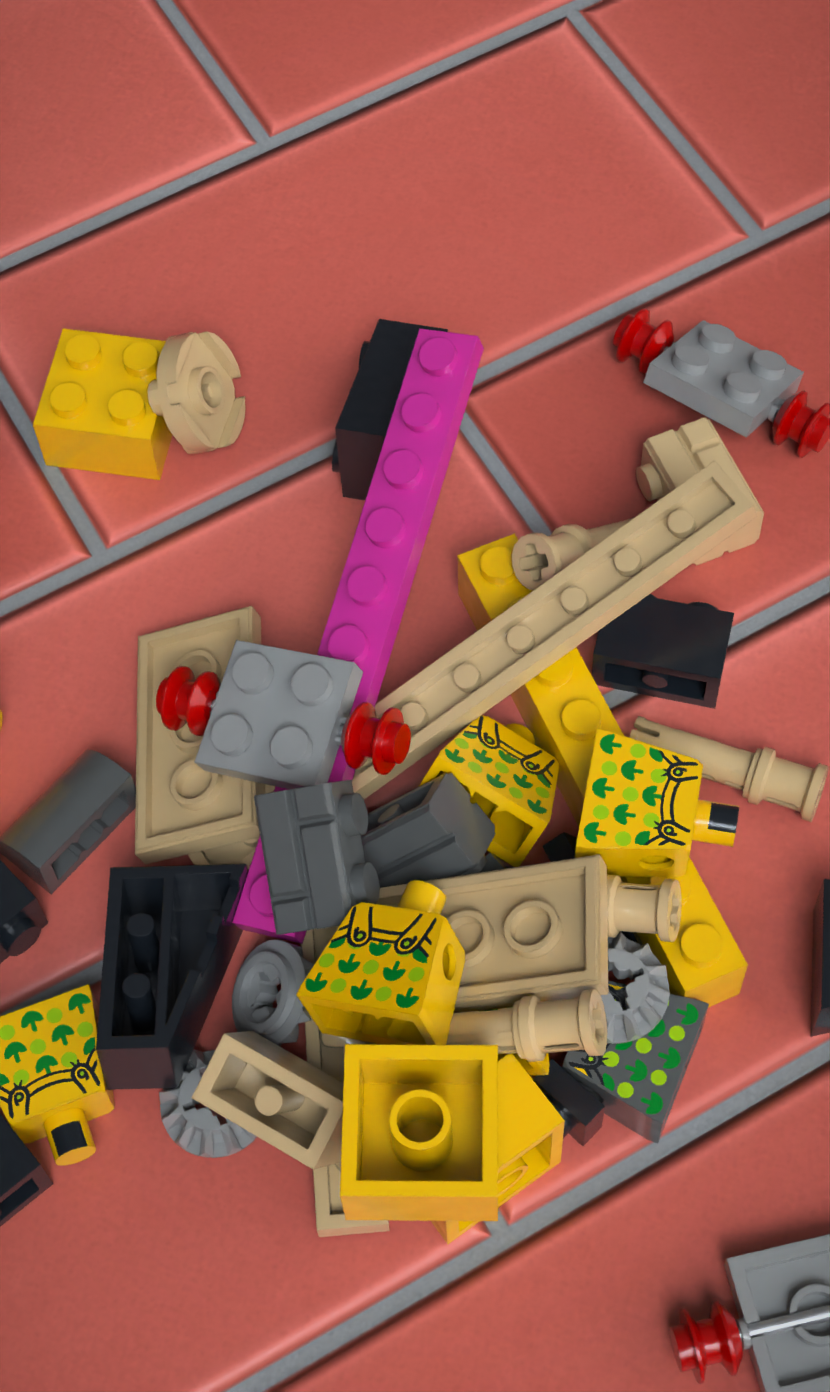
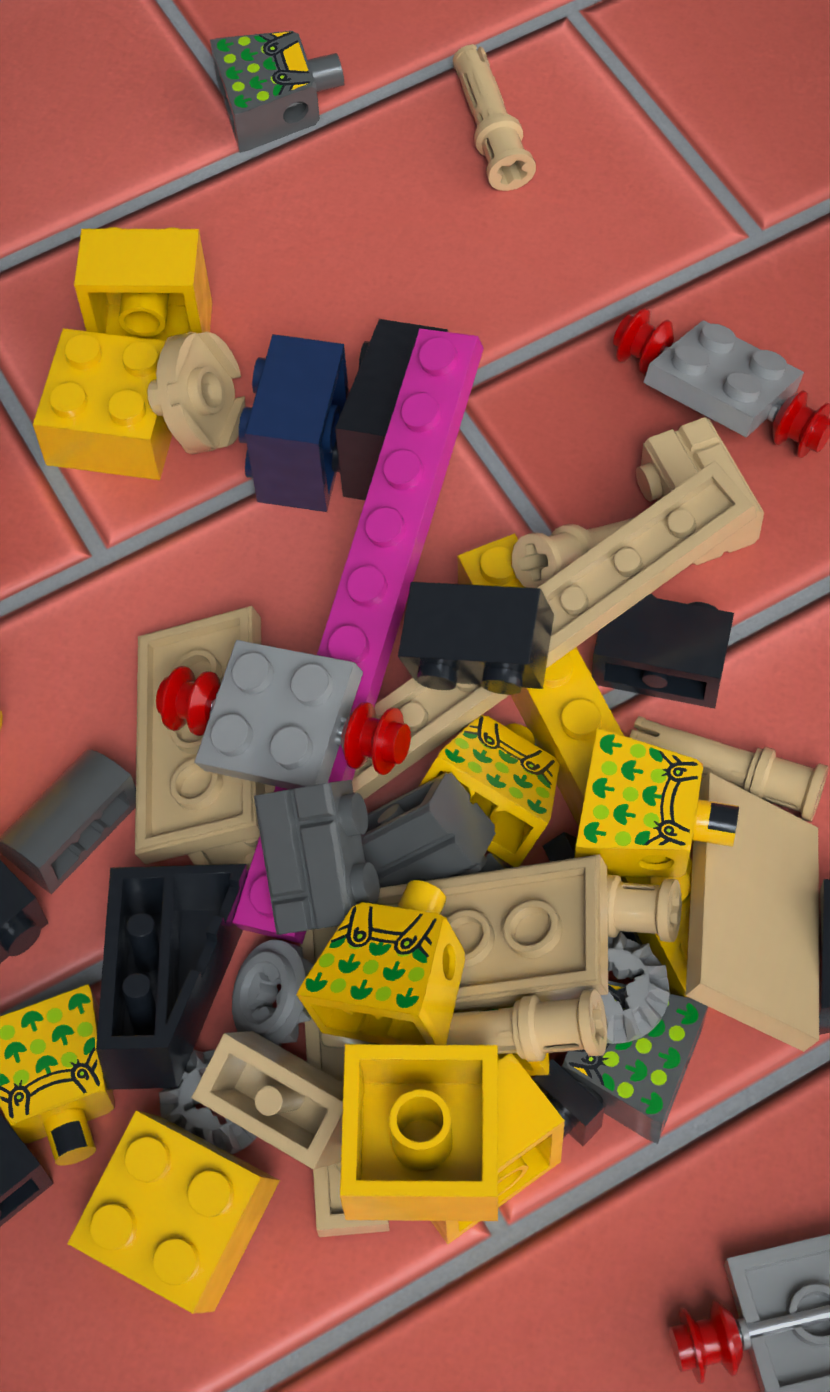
none -> yellow brick [67,1110,280,1314]
none -> yellow brick [74,227,213,341]
none -> dark grey torso [210,31,344,153]
none -> dark blue brick [239,334,349,512]
none -> black brick [398,582,554,695]
none -> tan pin [453,44,536,191]
none -> tan tile [686,772,819,1052]

